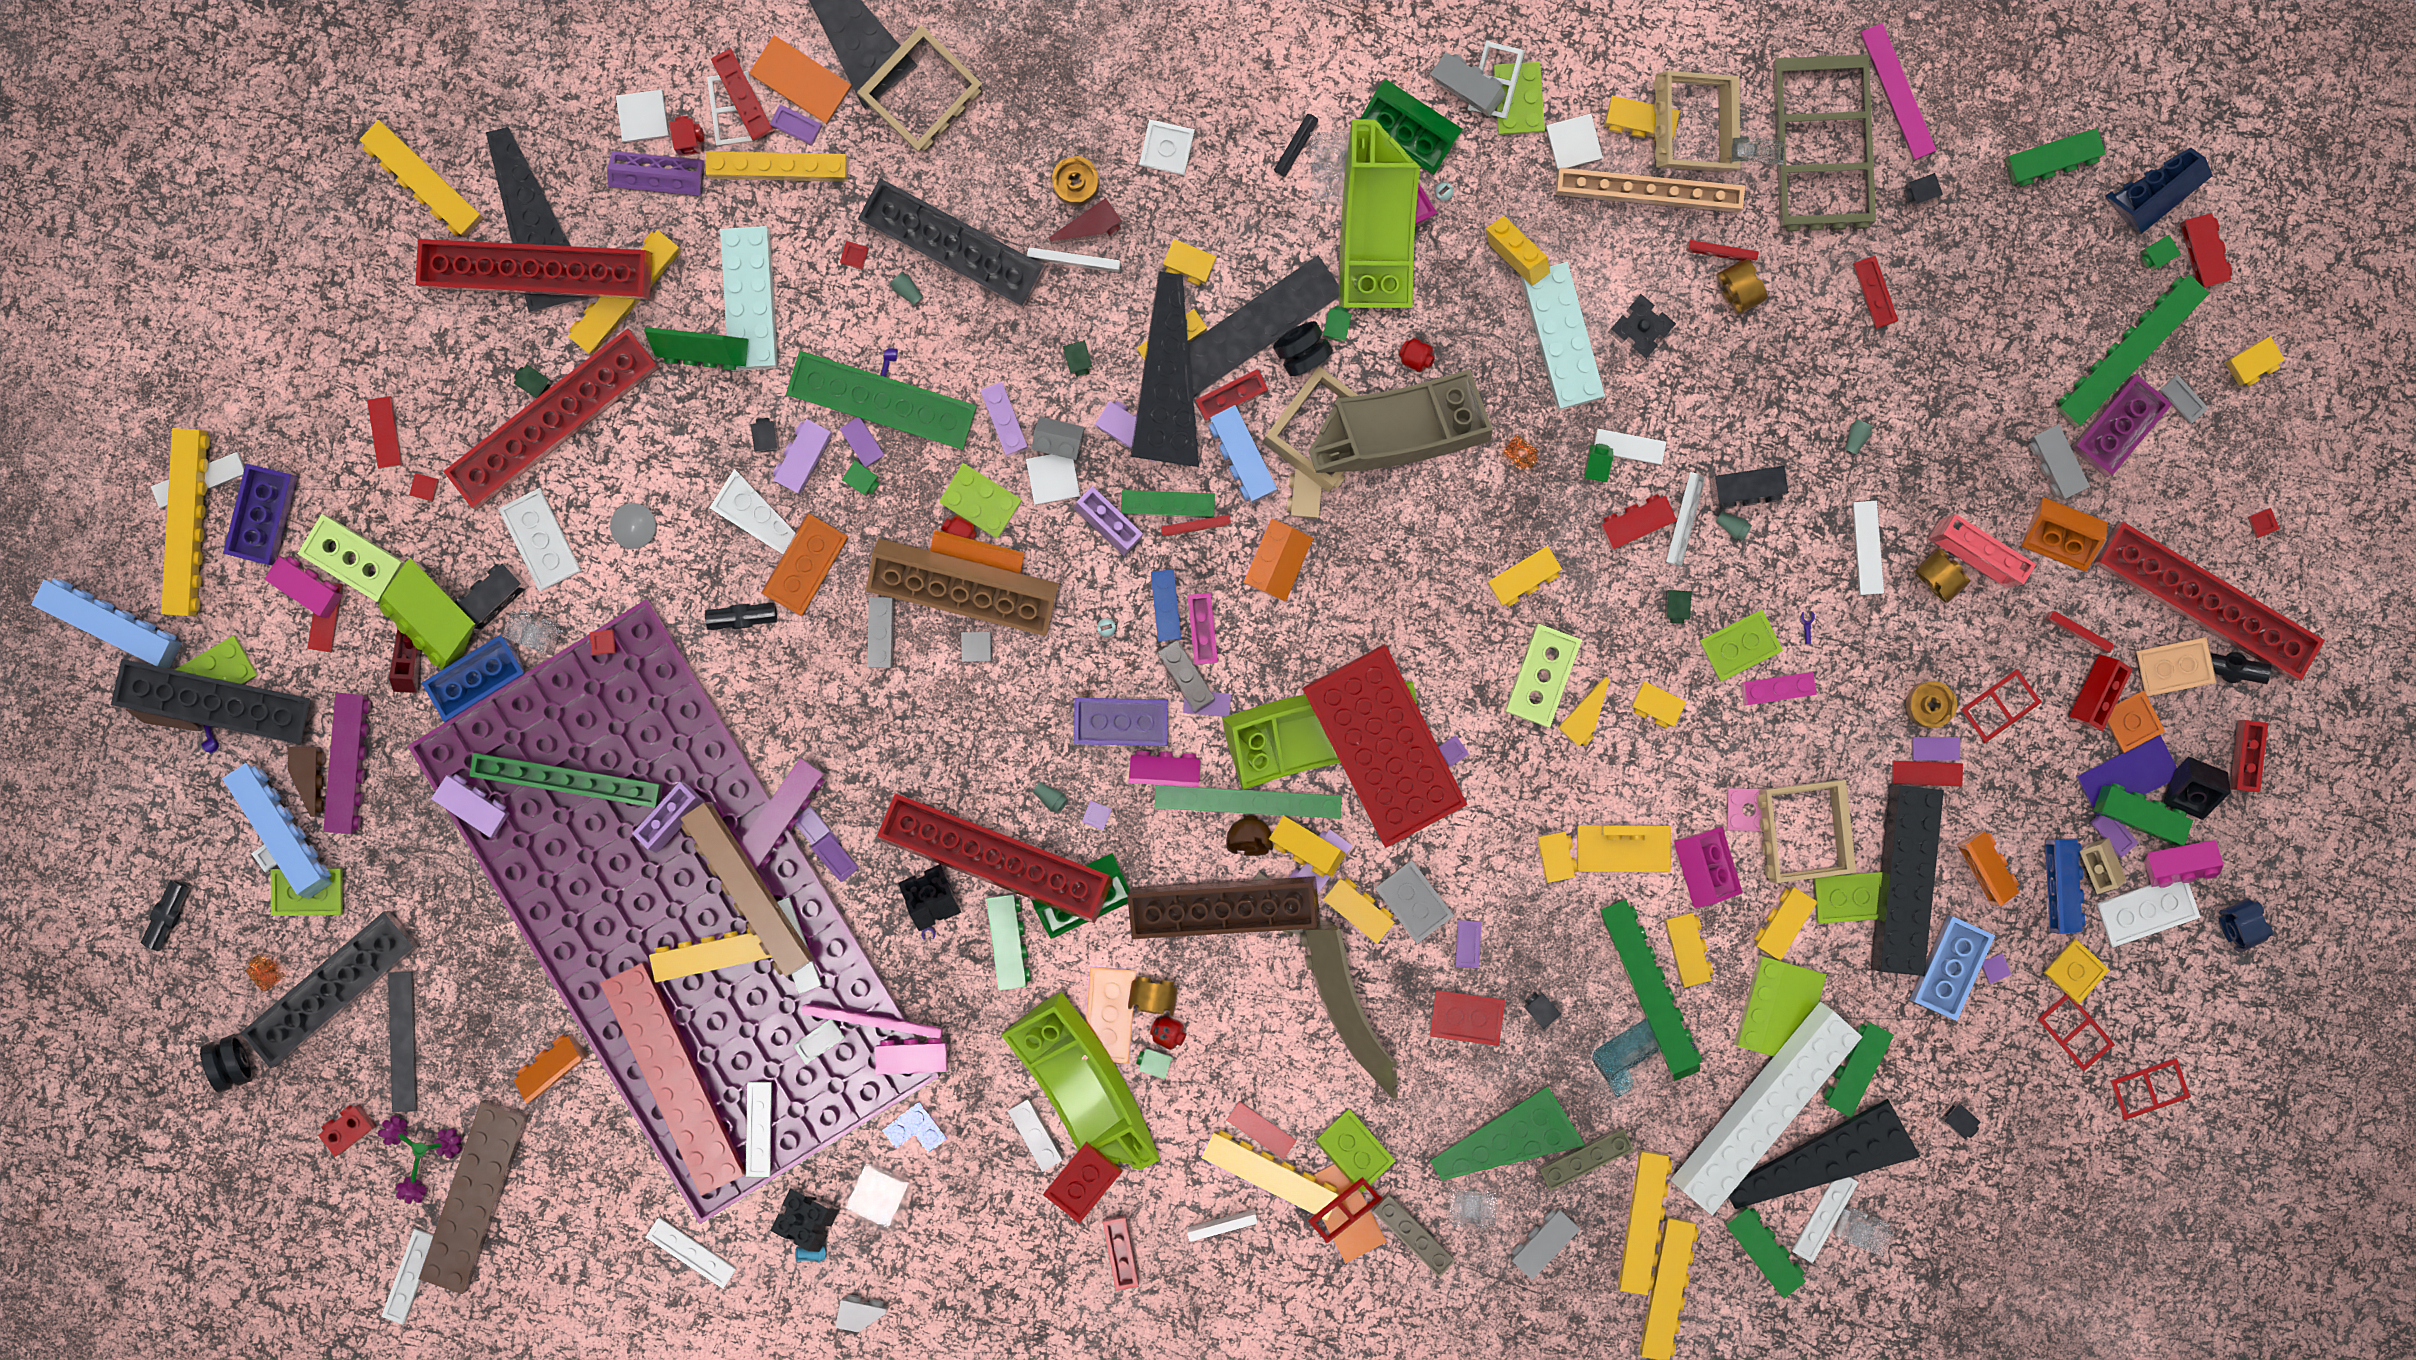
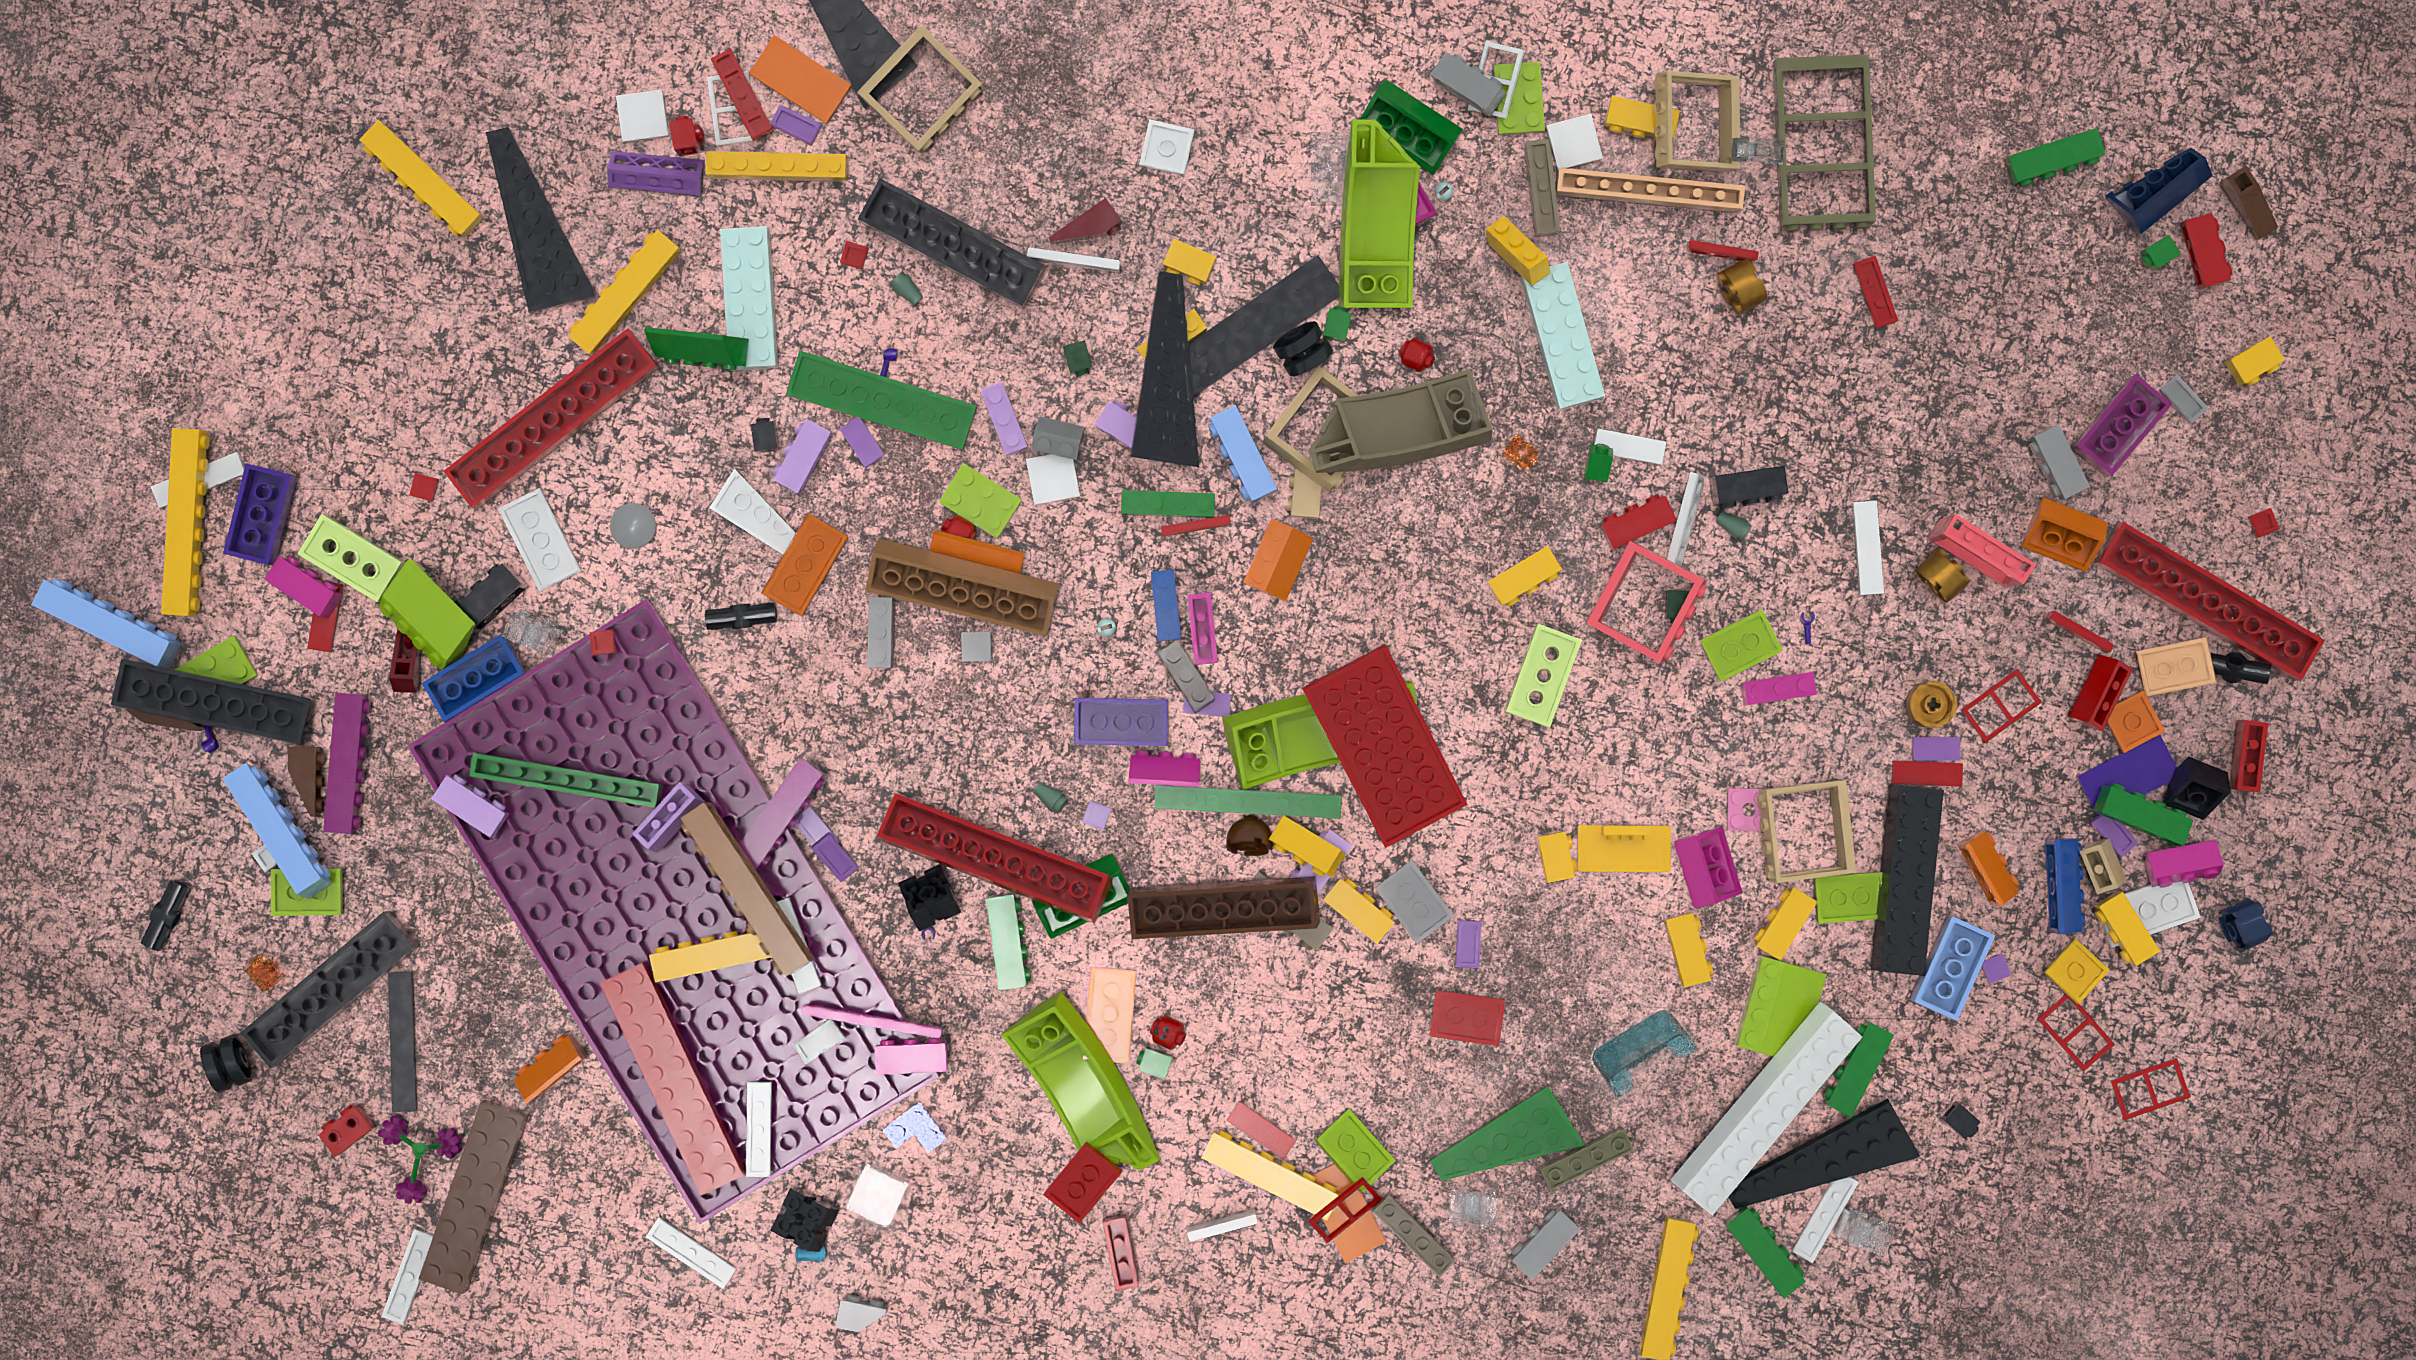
red tile [367,396,402,469] -> none
red brick [415,239,653,300] -> none
dark green brick [514,364,553,399] -> none
green brick [841,460,880,497] -> none
brick [1008,1097,1064,1172] -> none
pearl gold brick [1052,156,1099,206] -> none
lavender brick [1074,486,1143,556] -> none
pearl gold brick [1127,976,1178,1016] -> none
red brick [1195,369,1268,423] -> none
black axle [1274,113,1318,177] -> none
dark tan slope [1300,920,1398,1099] -> none
medium lavender tile [1438,735,1469,767] -> none
black brick [1524,992,1561,1029] -> none
yellow slope [1557,677,1610,747] -> none
green brick [1600,900,1702,1082] -> none
black brick [1608,294,1676,362] -> none
yellow brick [1618,1150,1672,1295] -> none
yellow brick [1630,681,1686,729] -> none
sand green cone [1845,419,1873,455] -> none
dark pink tile [1860,23,1937,160] -> none
black brick [1904,173,1943,207] -> none
green brick [2056,274,2210,428] -> none
none -> dark tan brick [1524,139,1560,237]
none -> coral window [1587,541,1708,663]
none -> yellow brick [2094,891,2160,966]
none -> reddish brown slope [2219,166,2278,240]

